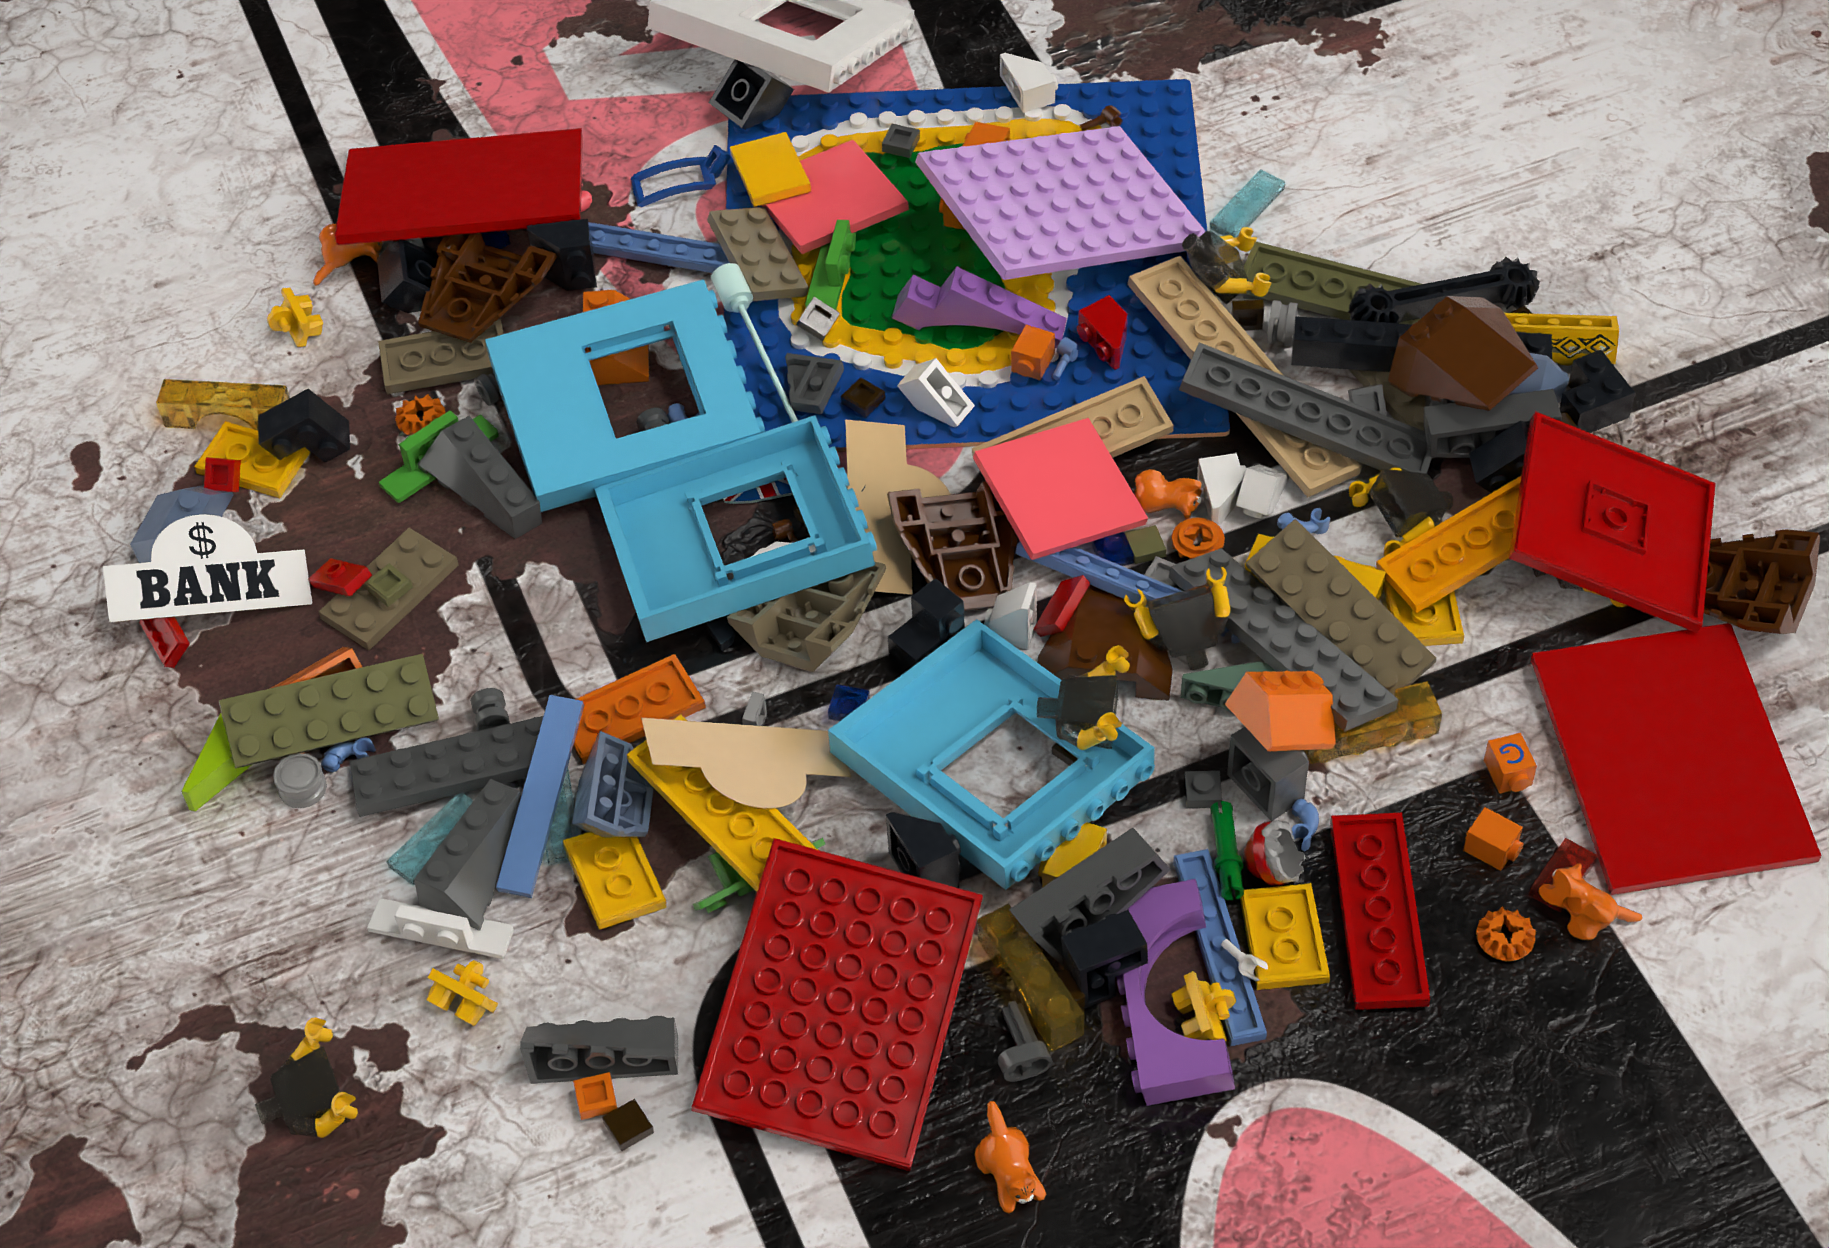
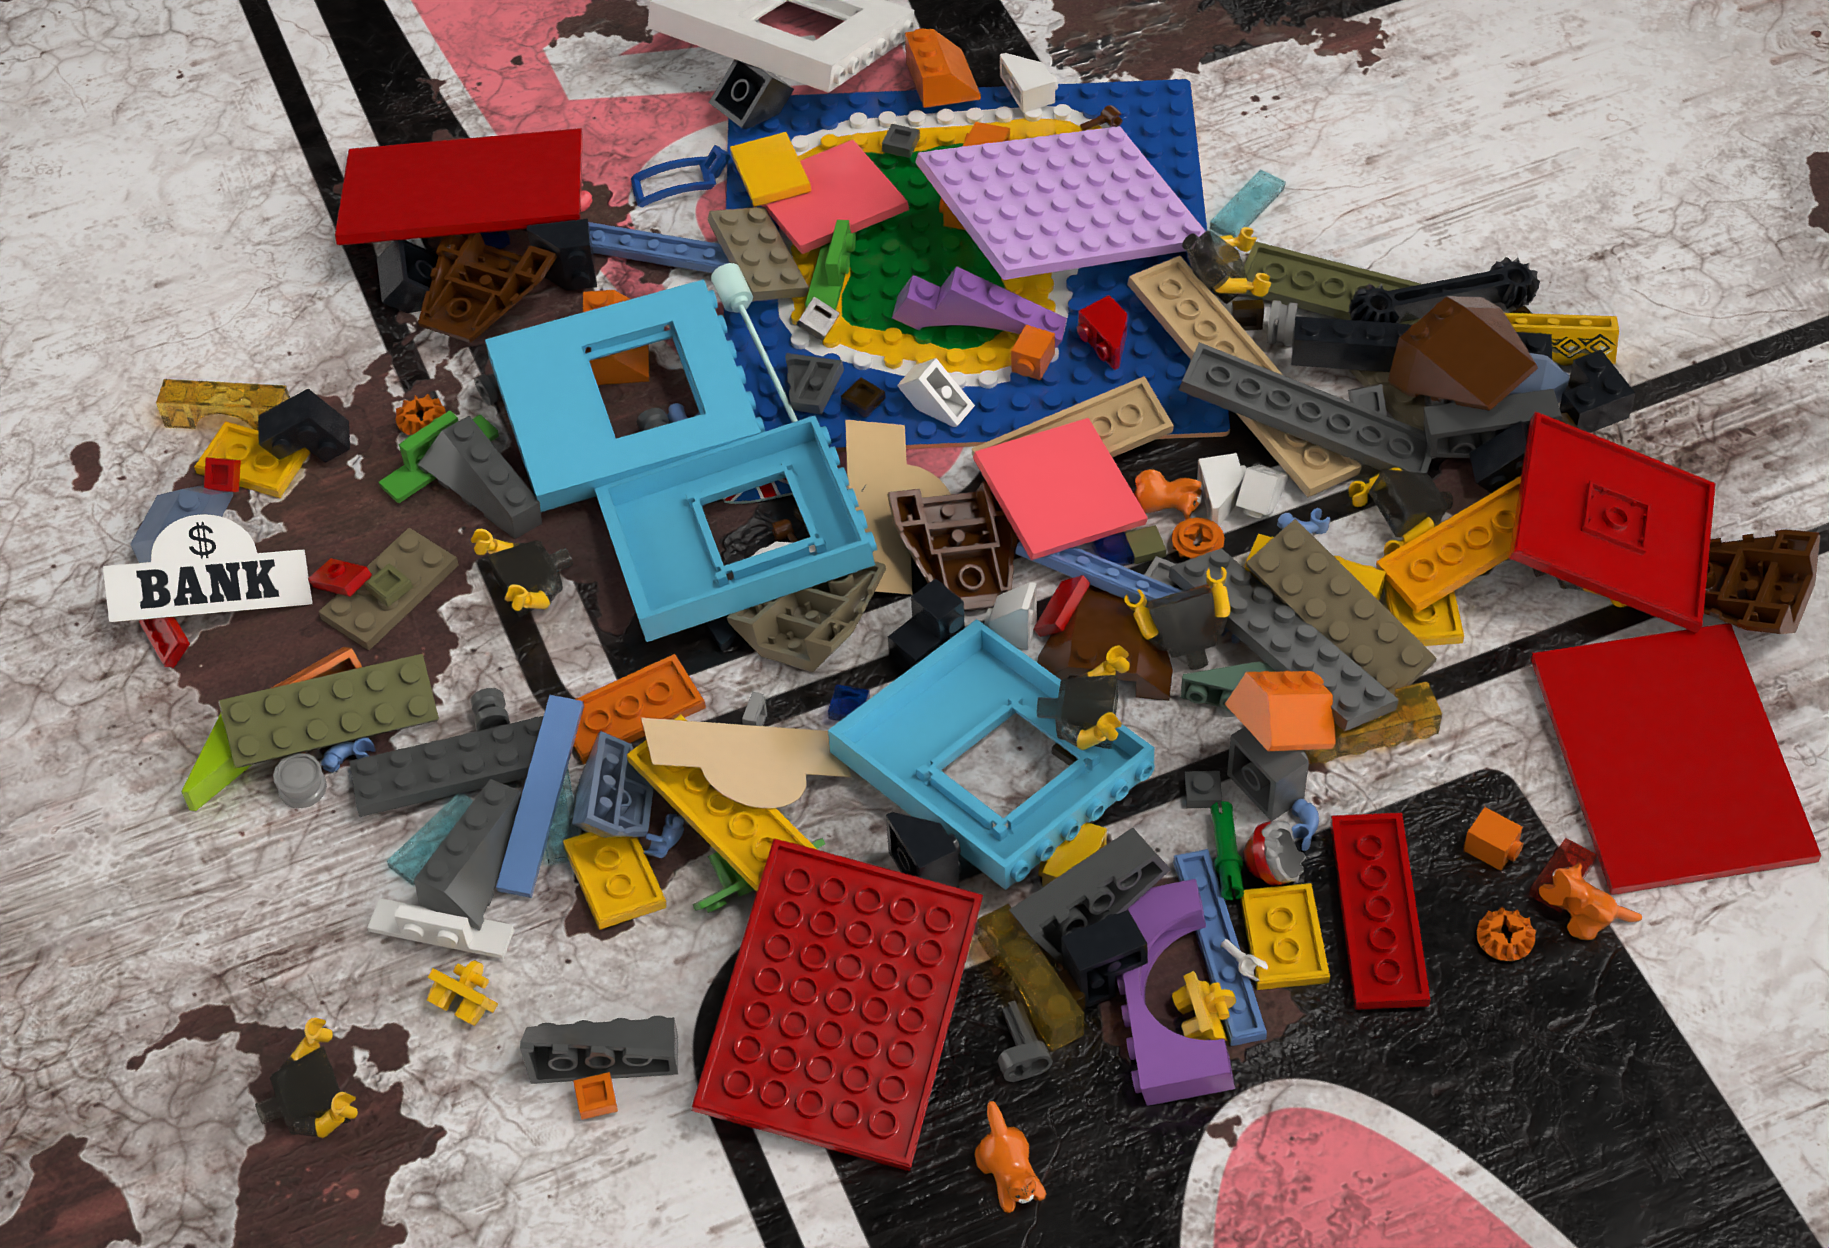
yellow hips [267,288,323,347] -> none
orange animal [313,224,384,286] -> none
dark tan plate [378,319,504,395] -> none
dark brown tile [602,1098,654,1151] -> none
medium blue hand [1052,337,1078,380] -> none
orange brick [1484,732,1537,794] -> none
none -> clear smoke torso [471,529,573,618]
none -> medium blue arm [644,814,684,858]
none -> orange slope [905,28,981,108]

